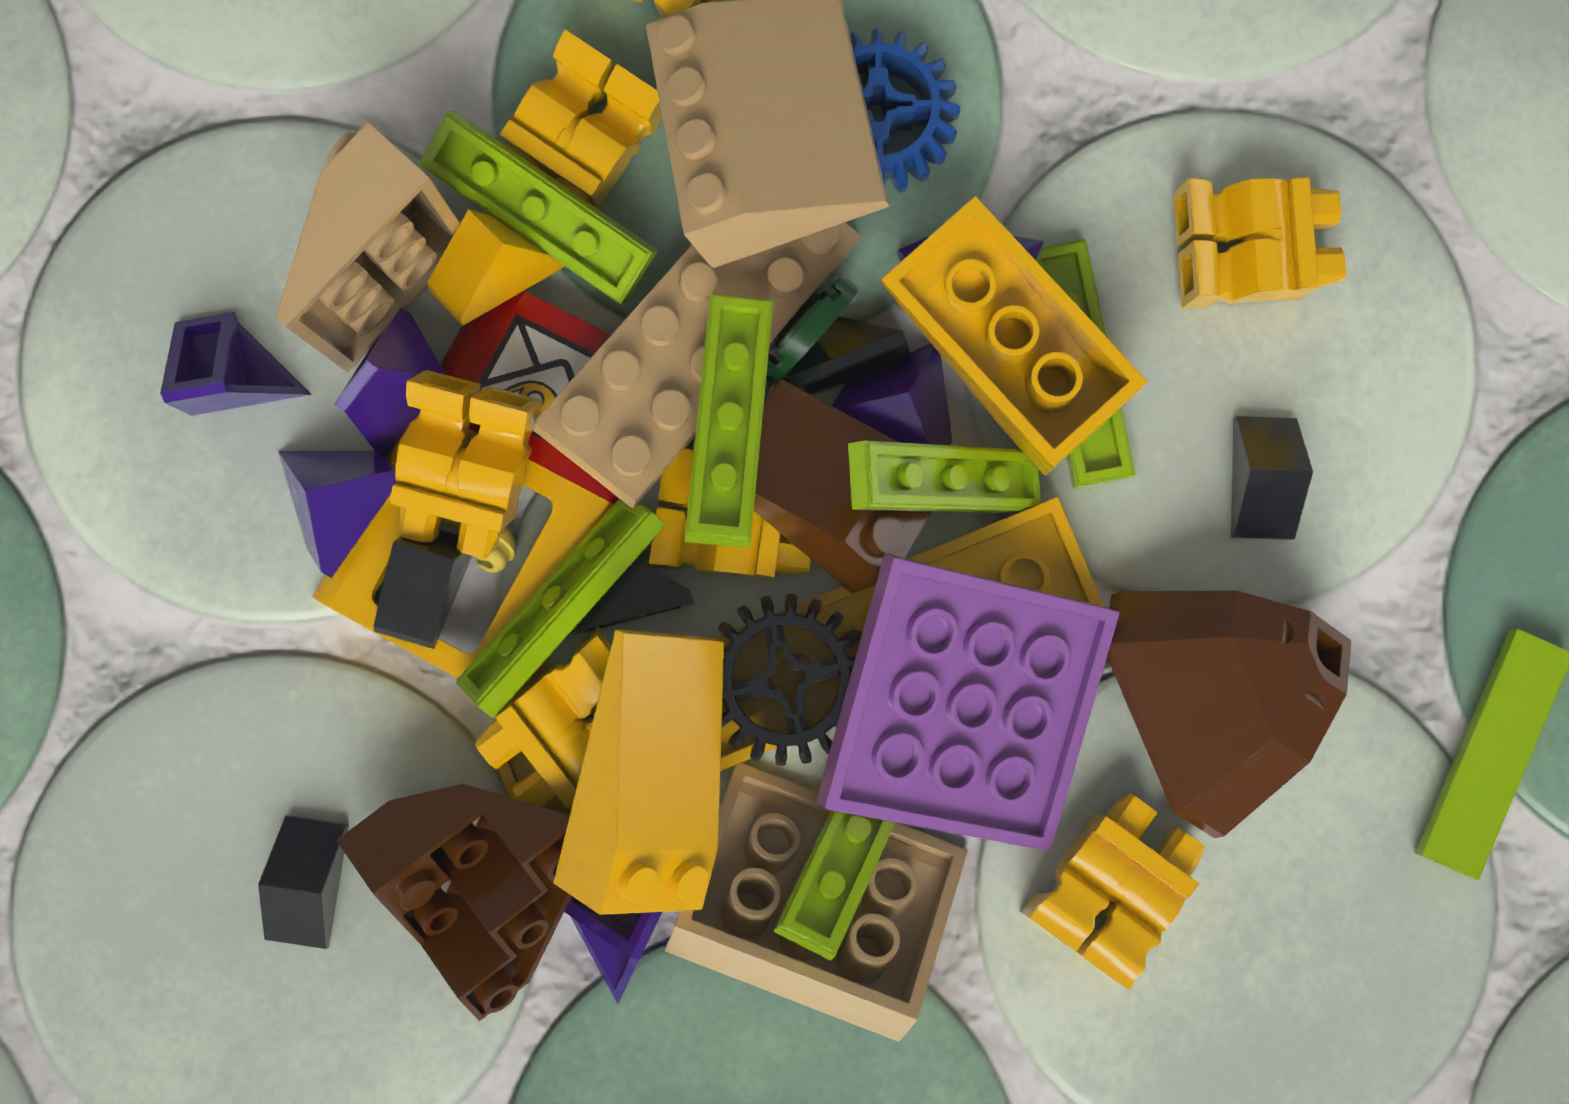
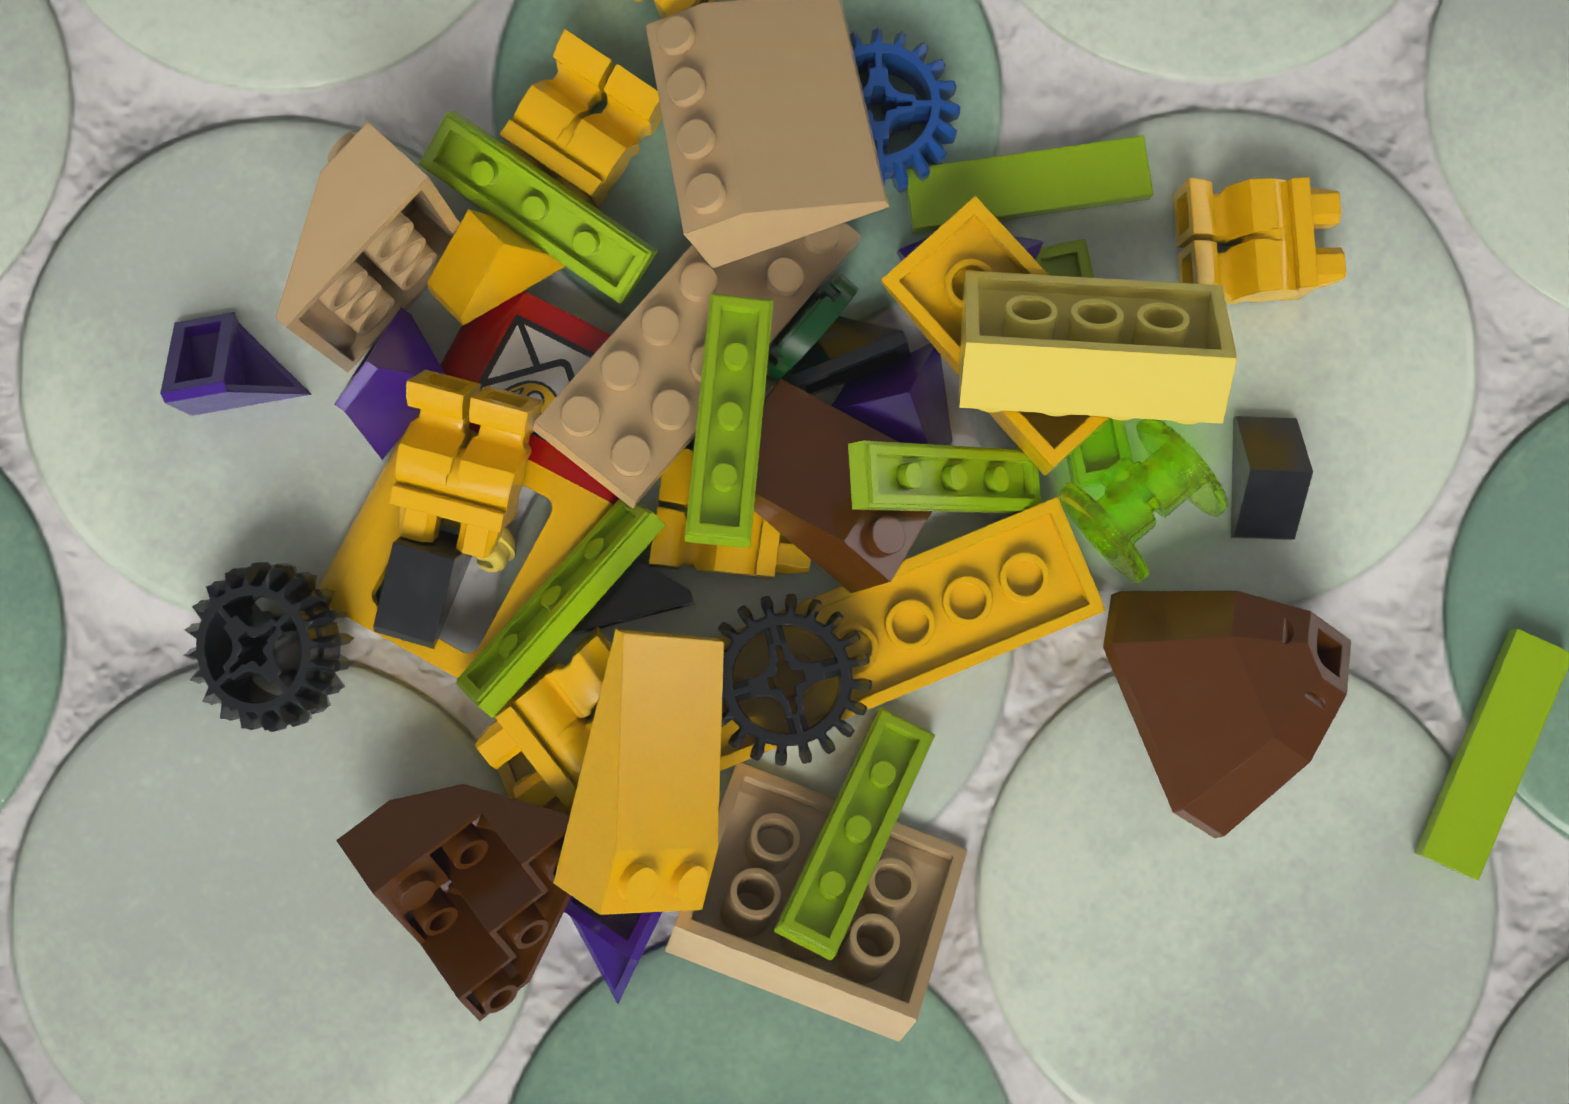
black slope [258,815,349,949] -> none
dark purple slope [278,450,396,578] -> none
medium lavender plate [816,553,1120,851] -> none
yellow hips [1020,793,1205,990] -> none
none -> black gear [183,562,354,732]
none -> lime tile [906,135,1154,234]
none -> light yellow slope [959,270,1237,424]
none -> clear neon green hose [1058,419,1228,583]

